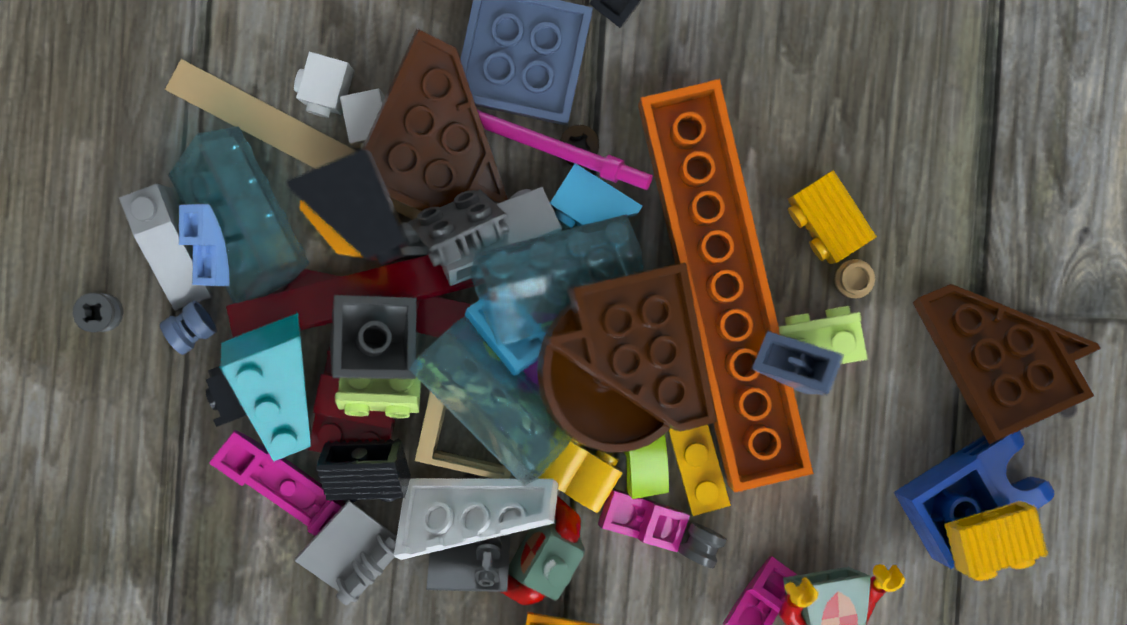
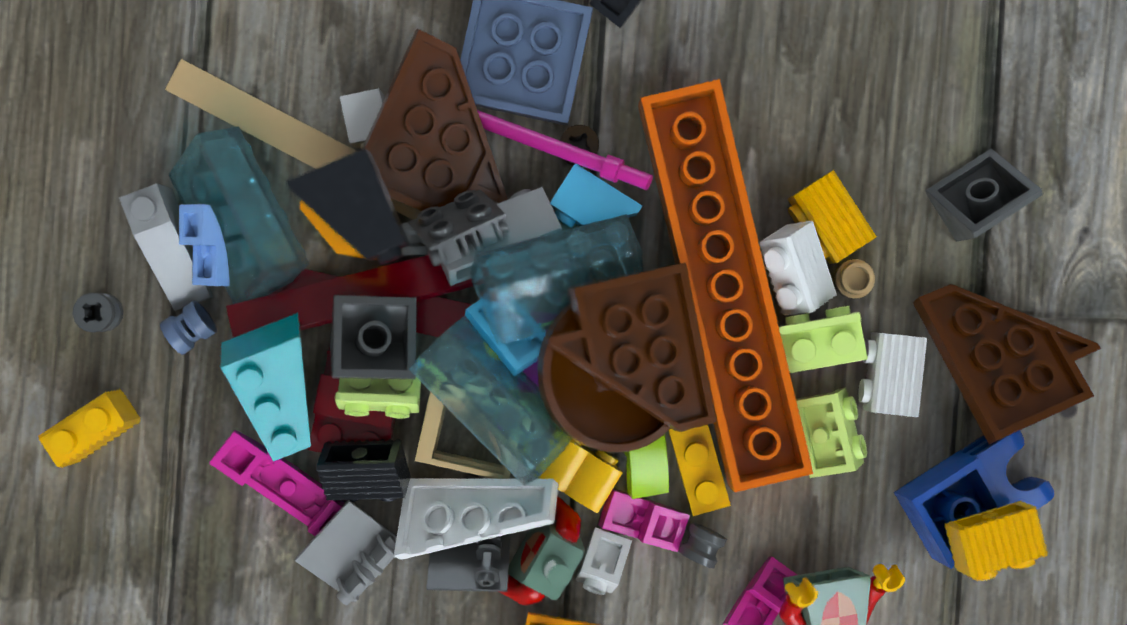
black brick [205,365,247,427] -> none
white brick [294,52,354,118] -> none
sand blue slope [752,331,844,395] -> none
none -> yellow brick [38,389,140,468]
none -> white bracket [575,527,632,595]
none -> white brick [759,220,837,315]
none -> yellowish green bracket [796,387,867,478]
none -> white brick [858,332,927,417]
none -> dark grey slope [926,149,1043,242]

